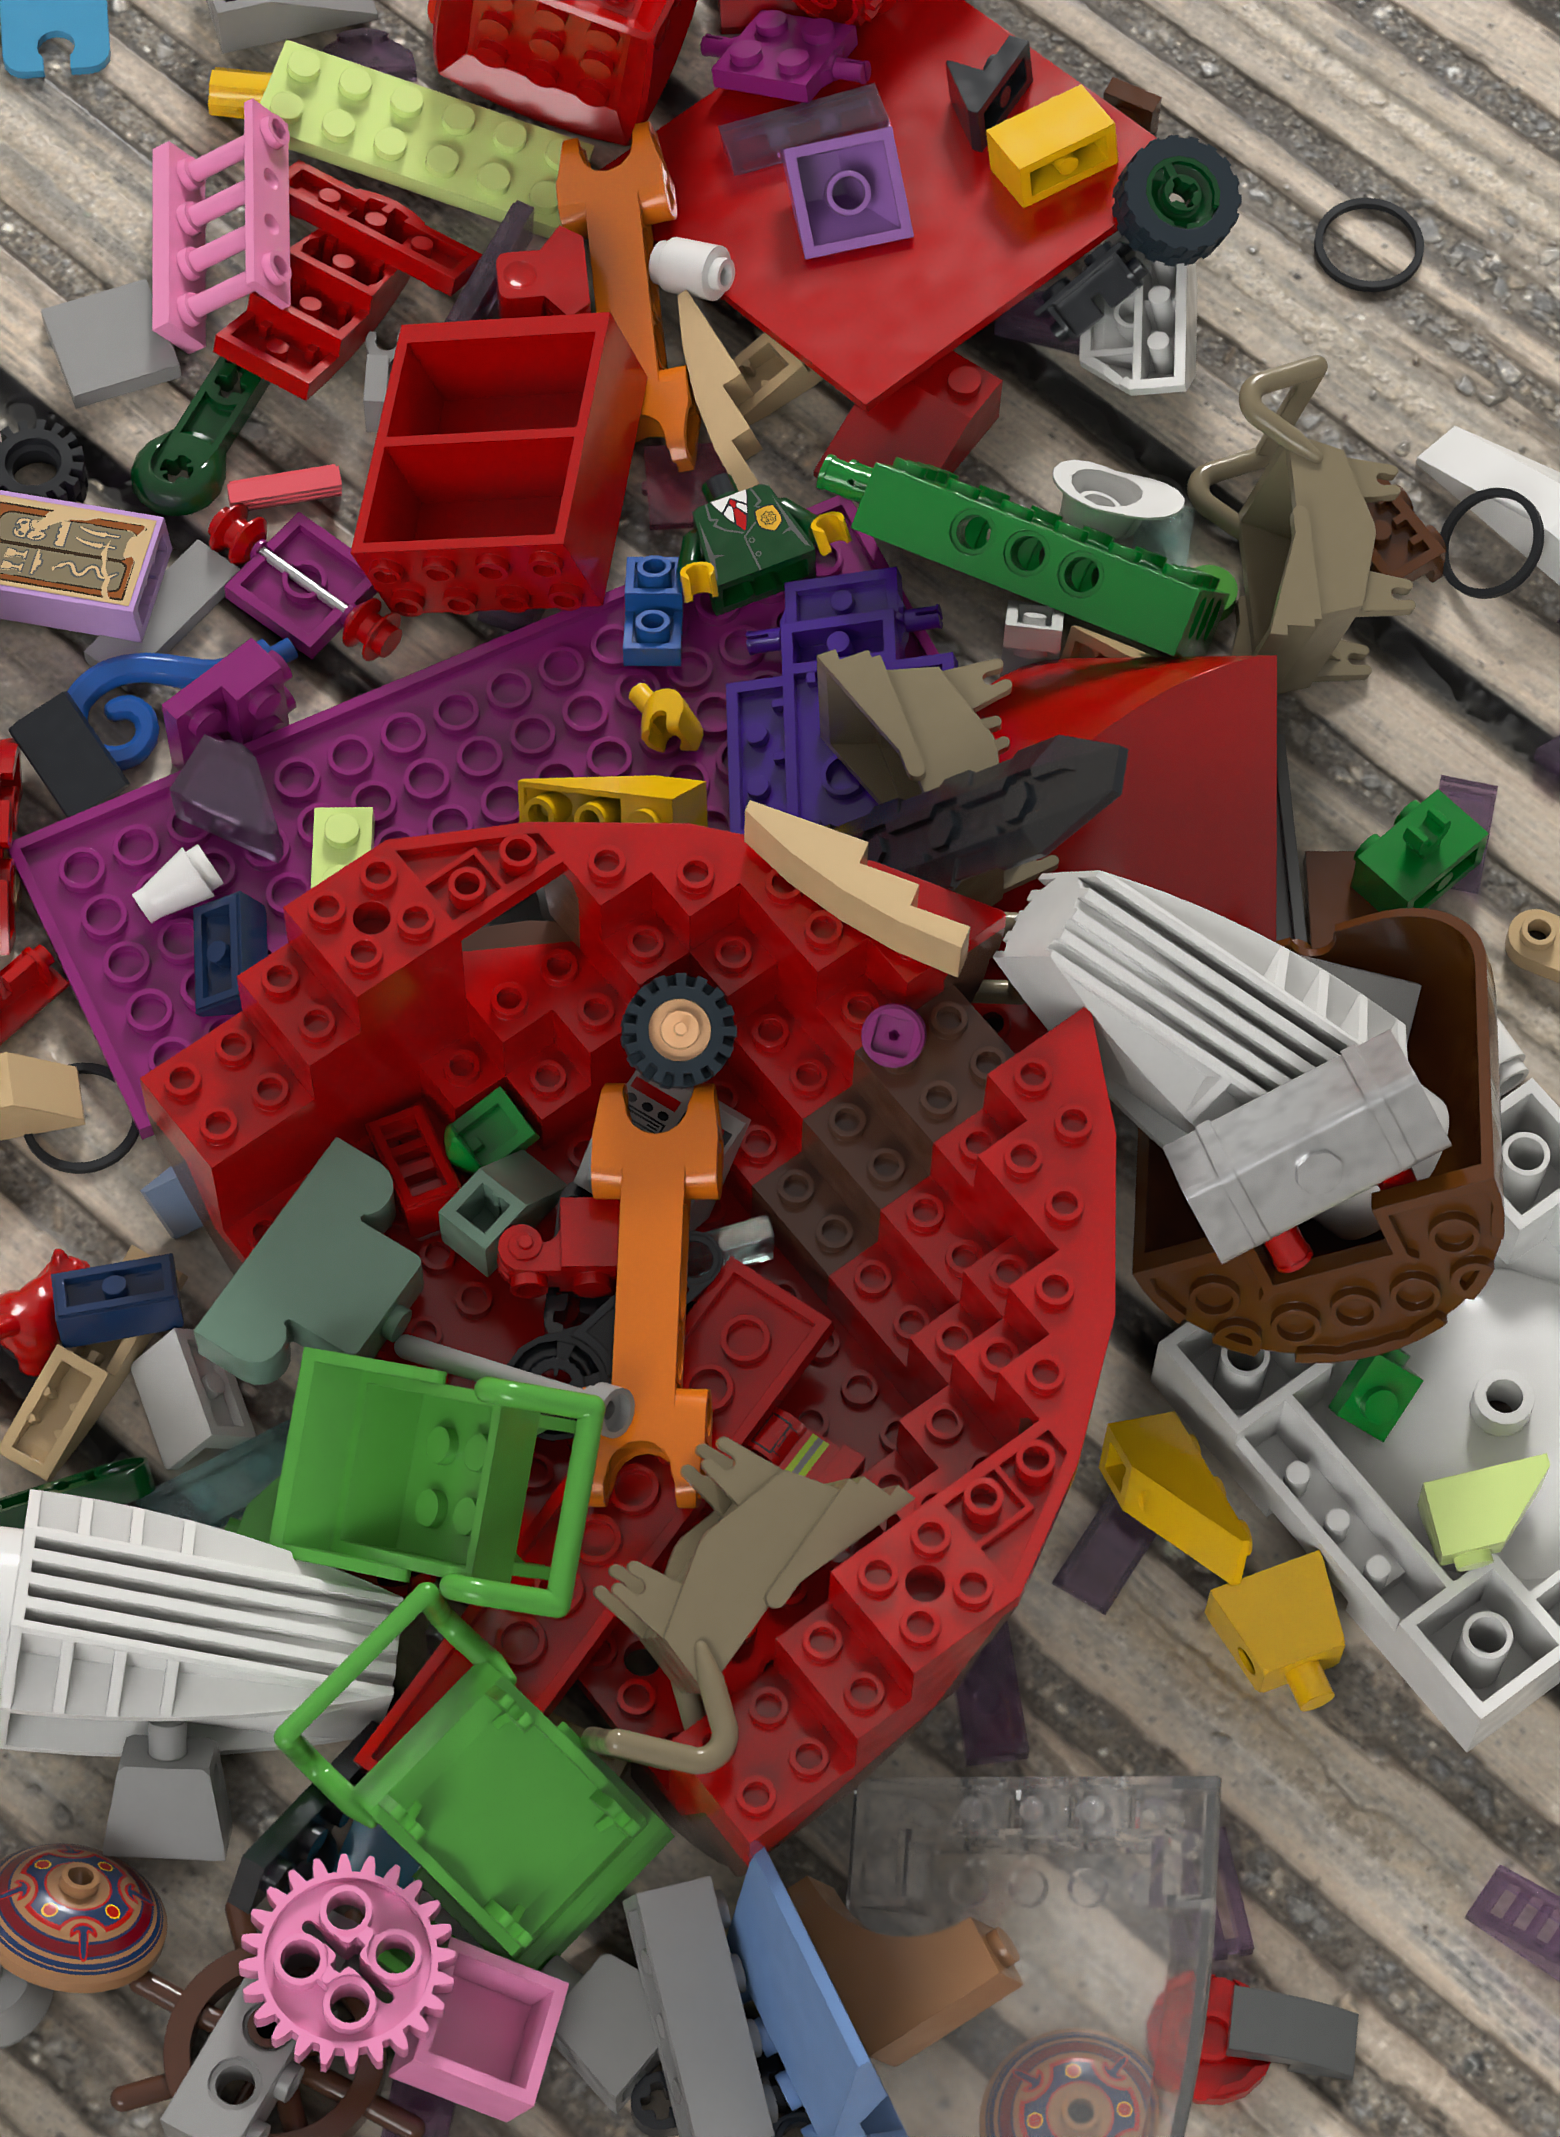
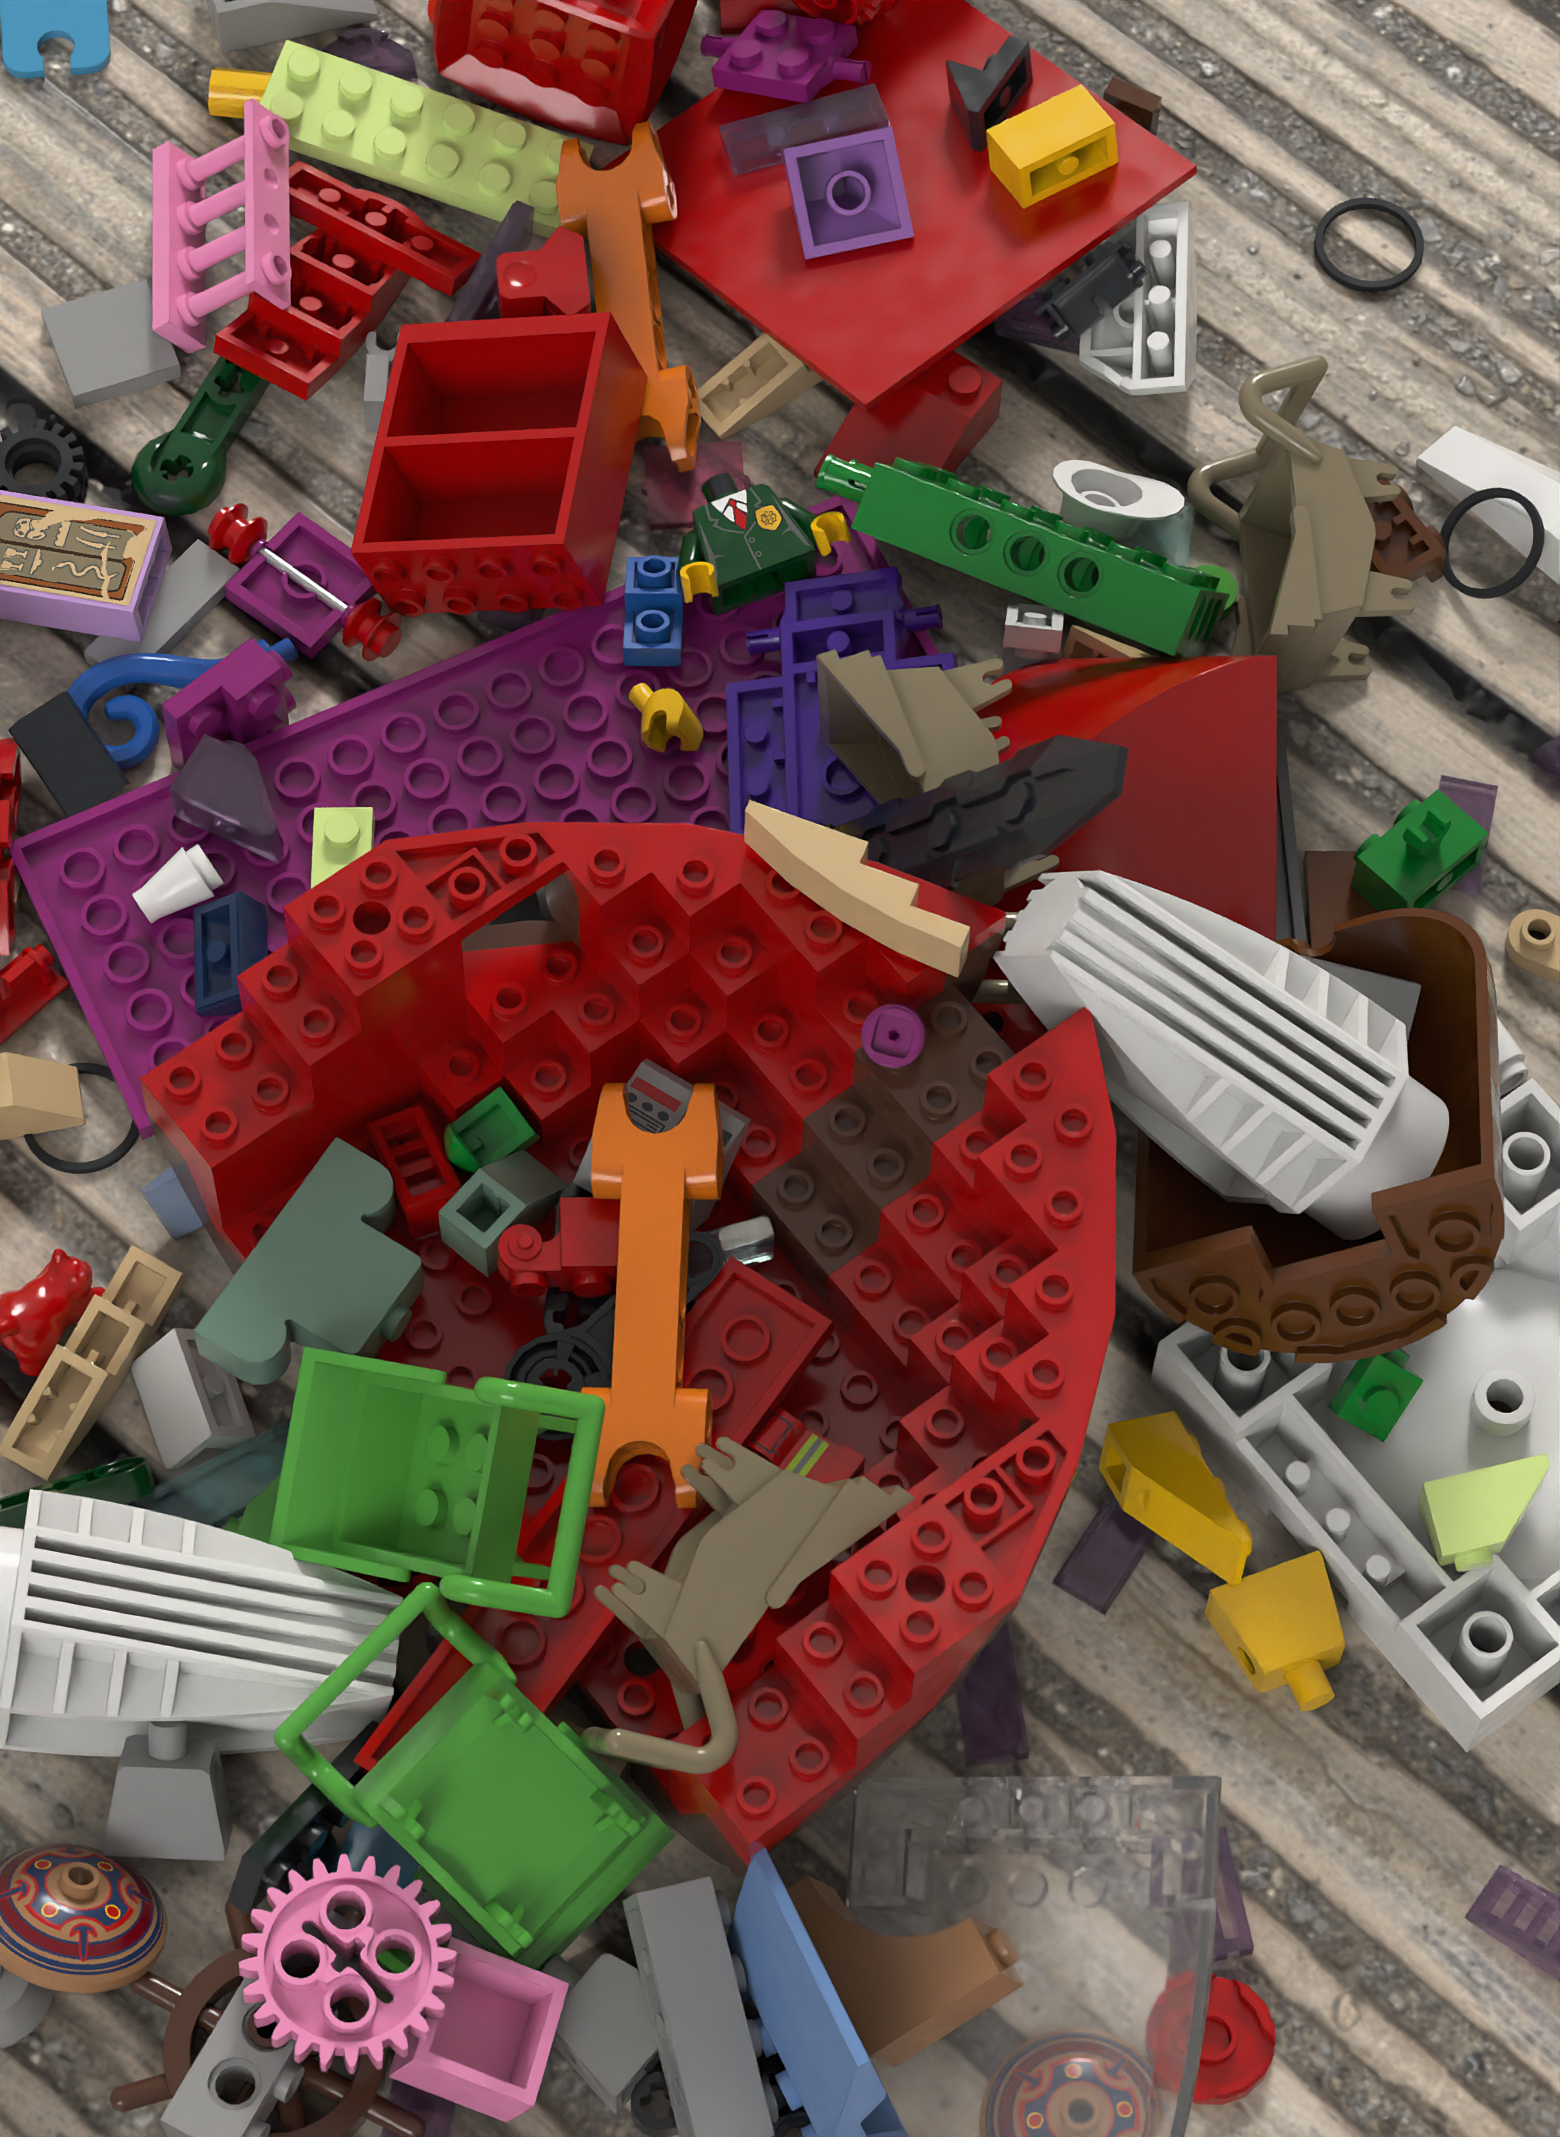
dark blue slope [51,1253,184,1348] -> none
coral tile [227,464,342,511] -> none
light grey piece [394,1334,635,1438] -> none
yellow slope [518,775,708,827] -> none
black wheel [620,973,737,1090] -> none
white brick [649,237,735,301] -> none
tan slope [677,289,763,492] -> none
black wheel [1112,135,1242,267] -> none
flat silver piece [1162,1029,1452,1273] -> none
dark grey slope [1226,1986,1359,2080] -> none

